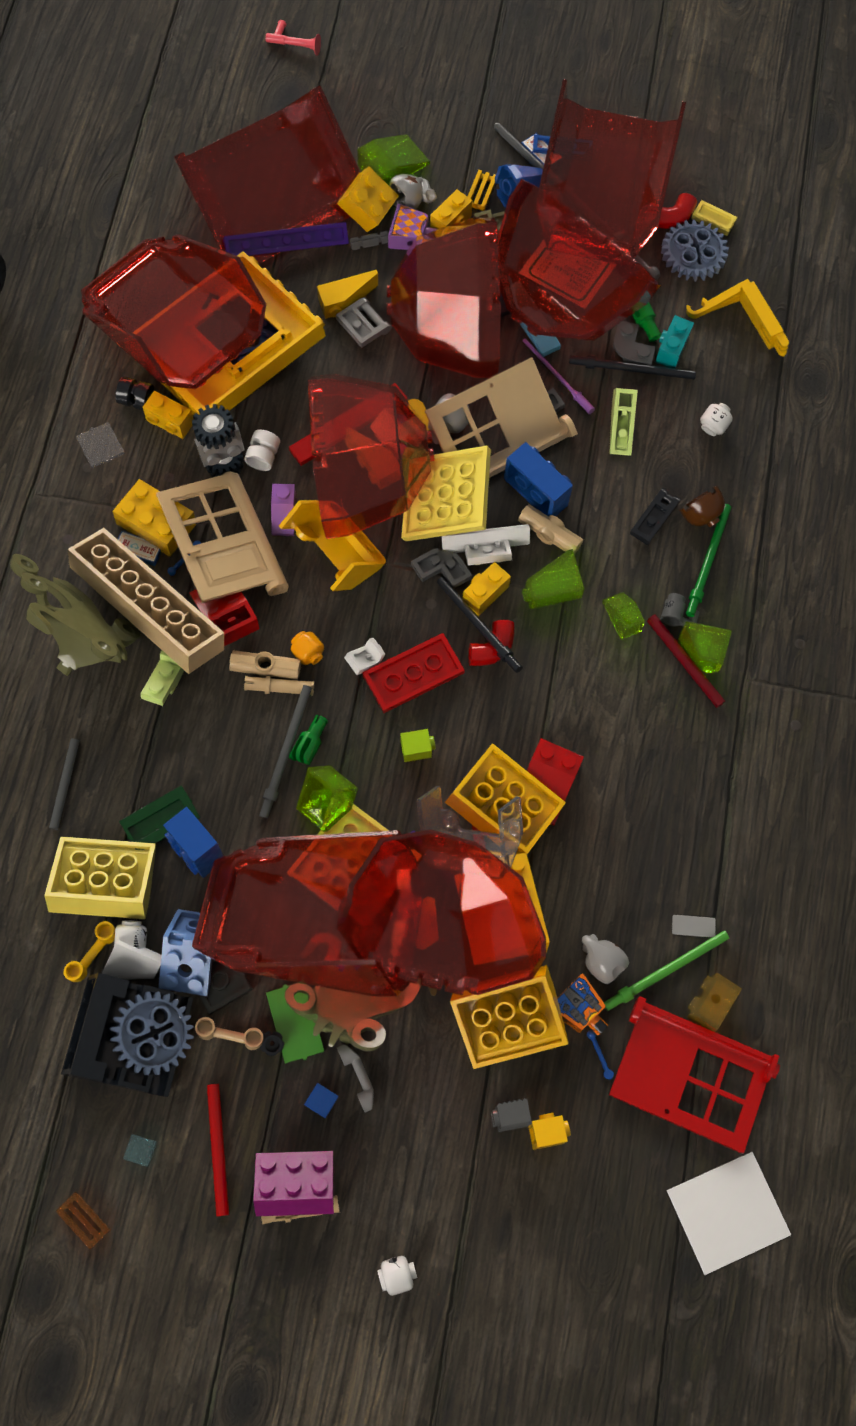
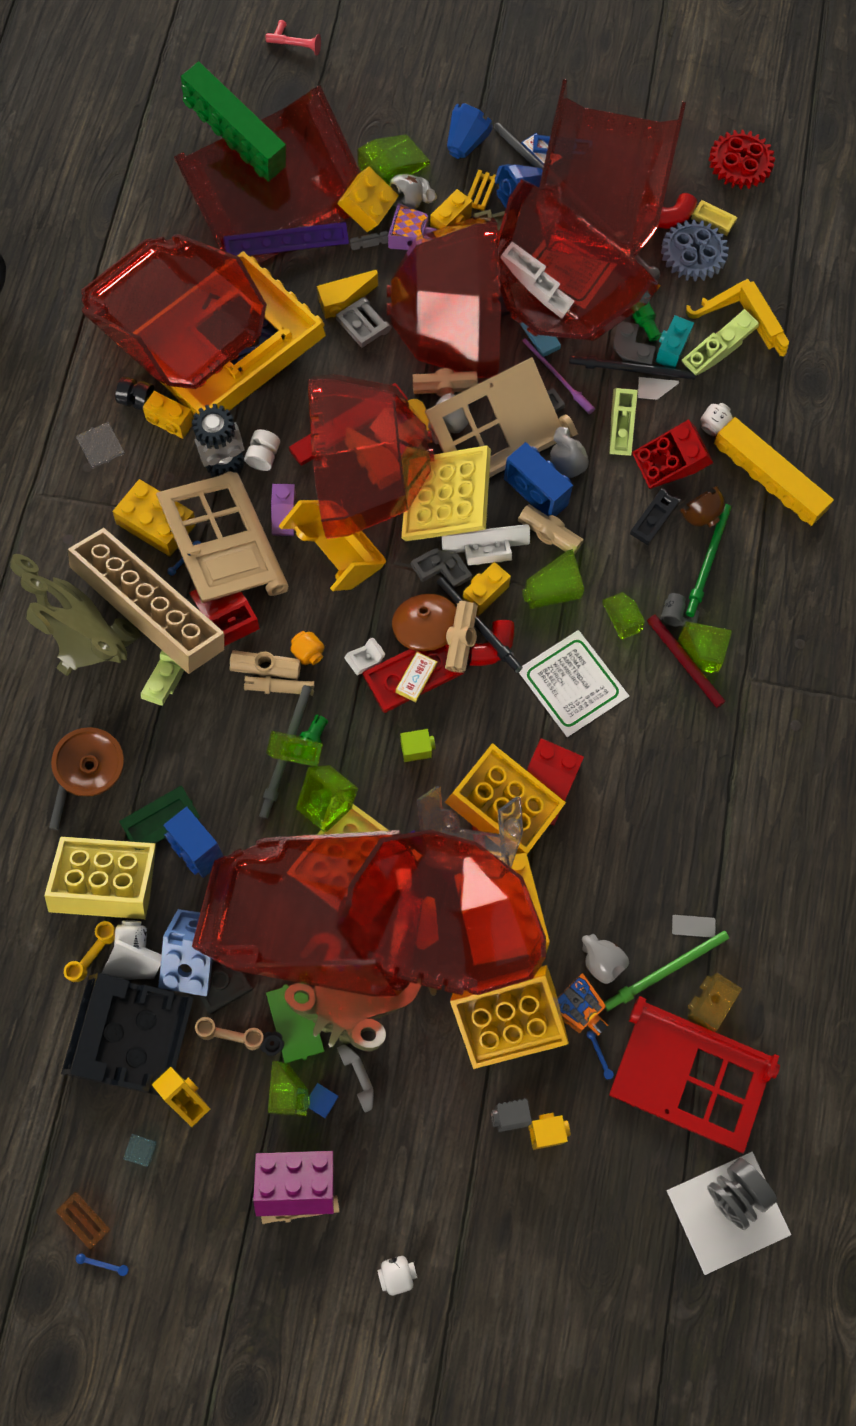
sand blue gear [110,992,194,1075] -> none
white tile [117,531,161,566] -> none
red piece [207,1084,229,1217] -> none
none -> dark orange dish [51,727,124,796]
none -> blue hinge [76,1253,129,1276]
none -> yellow brick [152,1067,210,1127]
none -> green brick [181,61,286,182]
none -> clear neon green slope [266,730,323,767]
none -> clear neon green slope [268,1061,310,1116]
none -> dark orange dish [392,594,457,651]
none -> white tile [396,652,437,702]
none -> tan piece [413,368,477,397]
none -> tan piece [445,601,478,673]
none -> blue cone [447,103,493,159]
none -> white slope [500,242,574,319]
none -> white sticker [519,630,629,737]
none -> light grey piece [550,427,589,478]
none -> red slope [632,419,713,489]
none -> white sticker [638,377,679,400]
none -> yellowish green slope [682,309,759,376]
none -> dark grey wheel [707,1158,777,1230]
none -> red gear [709,130,775,189]
none -> yellow brick [714,417,834,526]

